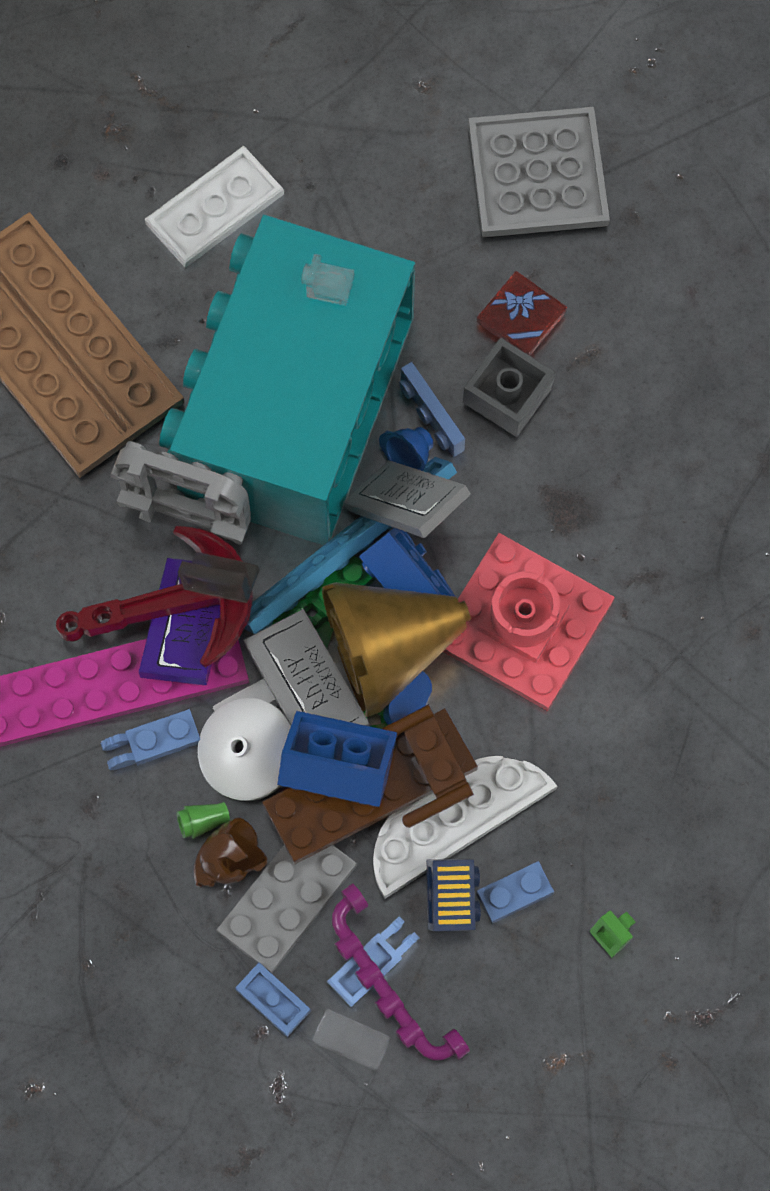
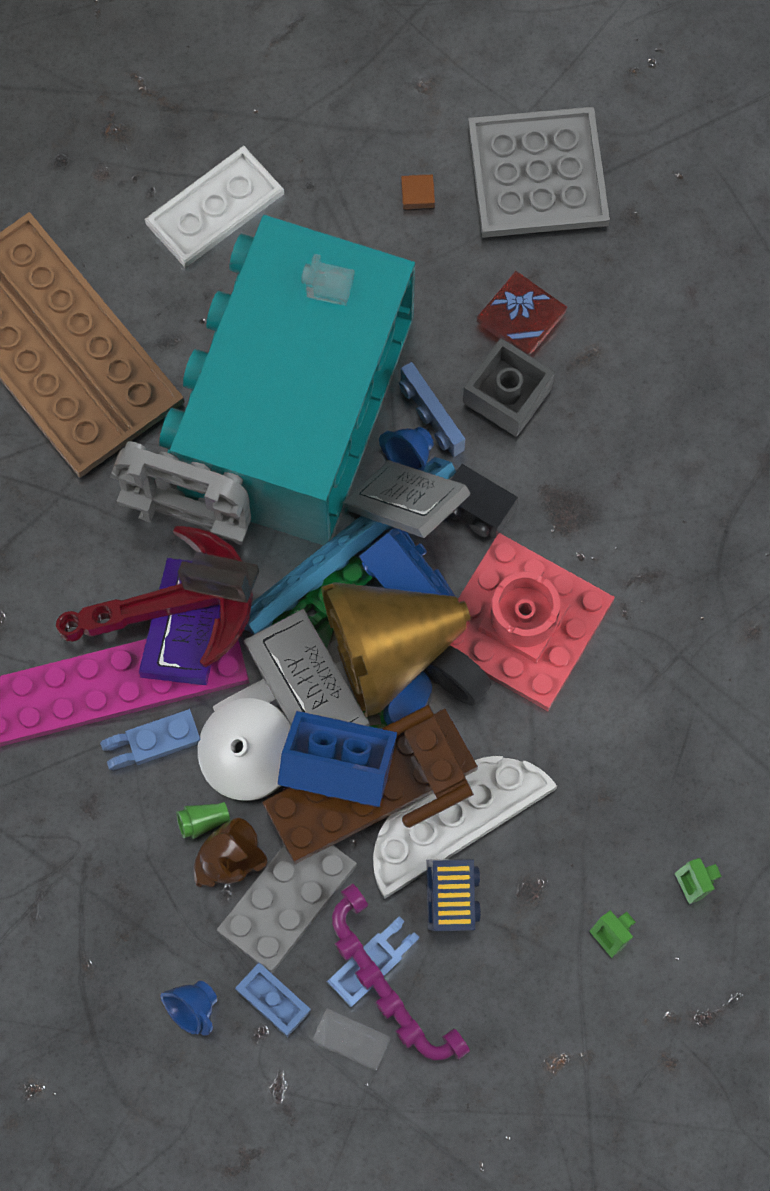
medium blue plate [476,861,554,924] -> none
none -> blue piece [160,981,217,1036]
none -> dark orange tile [401,174,435,210]
none -> black tyre [426,645,491,706]
none -> black brick [449,464,518,539]
none -> bright green tile [675,858,722,904]

